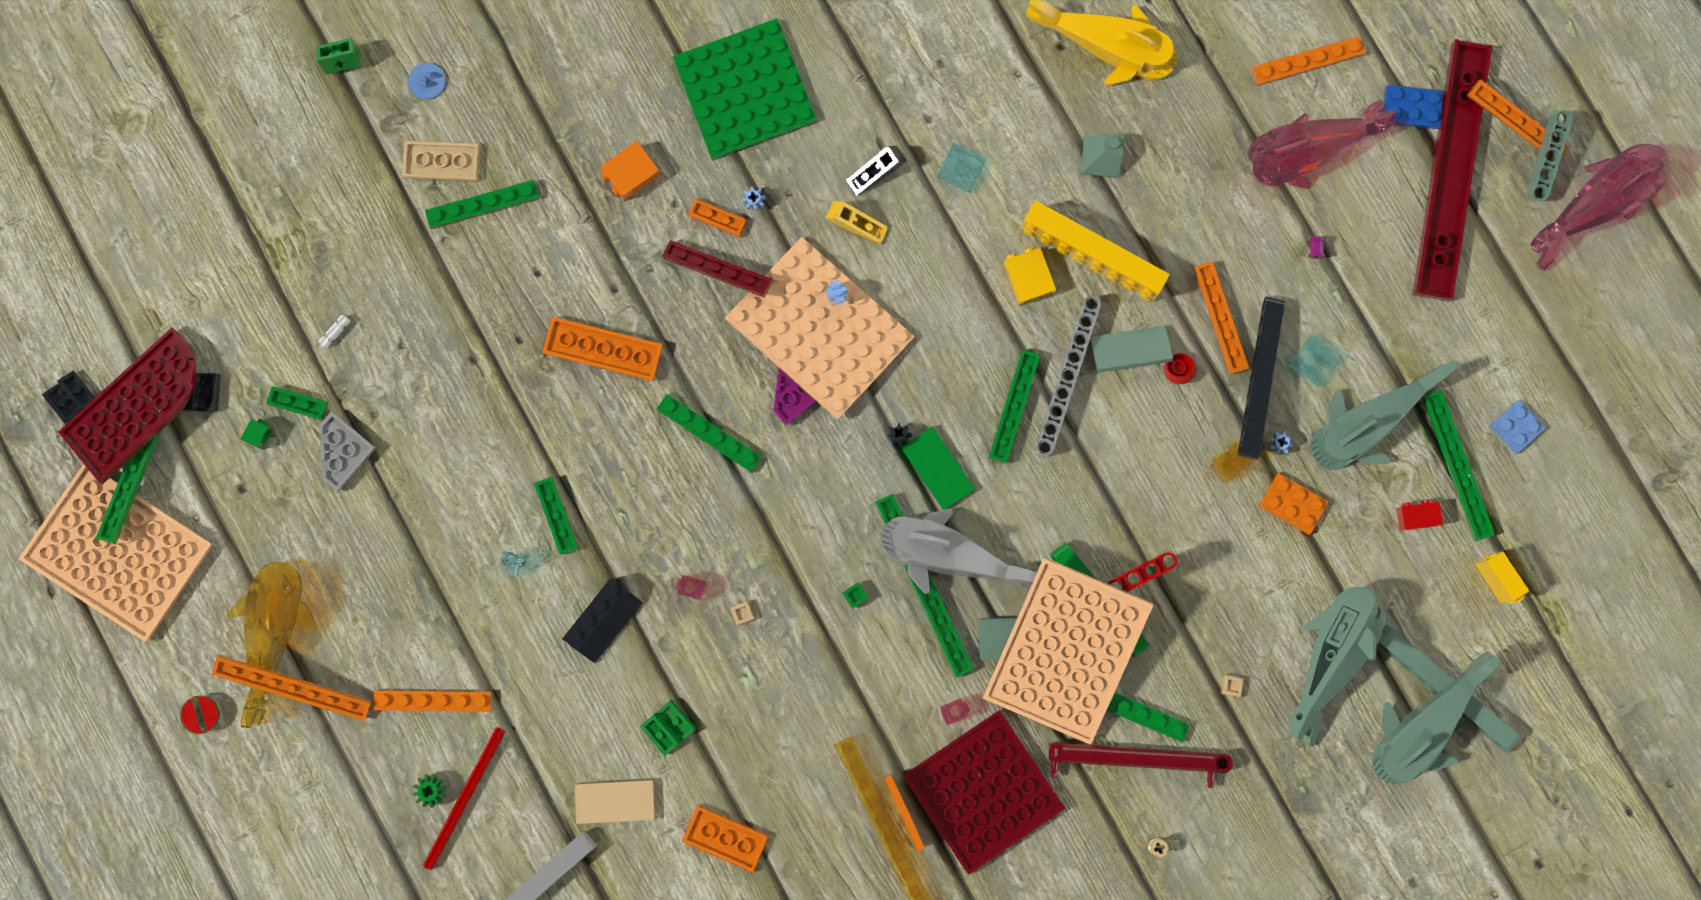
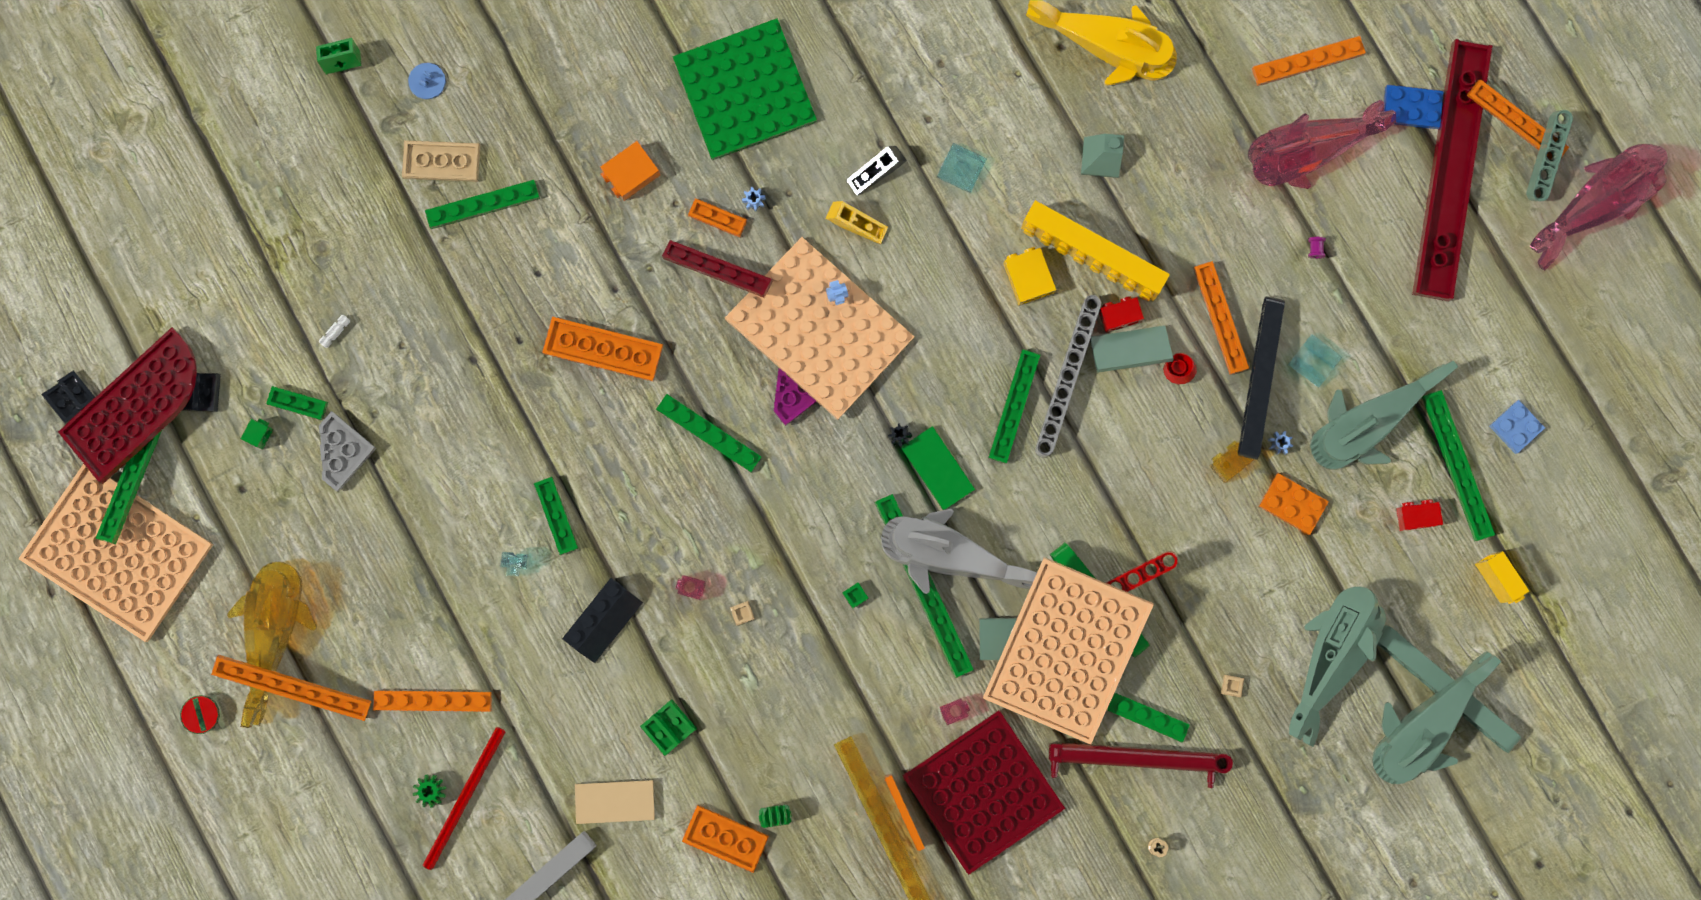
none -> green gear [759,805,792,828]
none -> red brick [1099,296,1144,333]

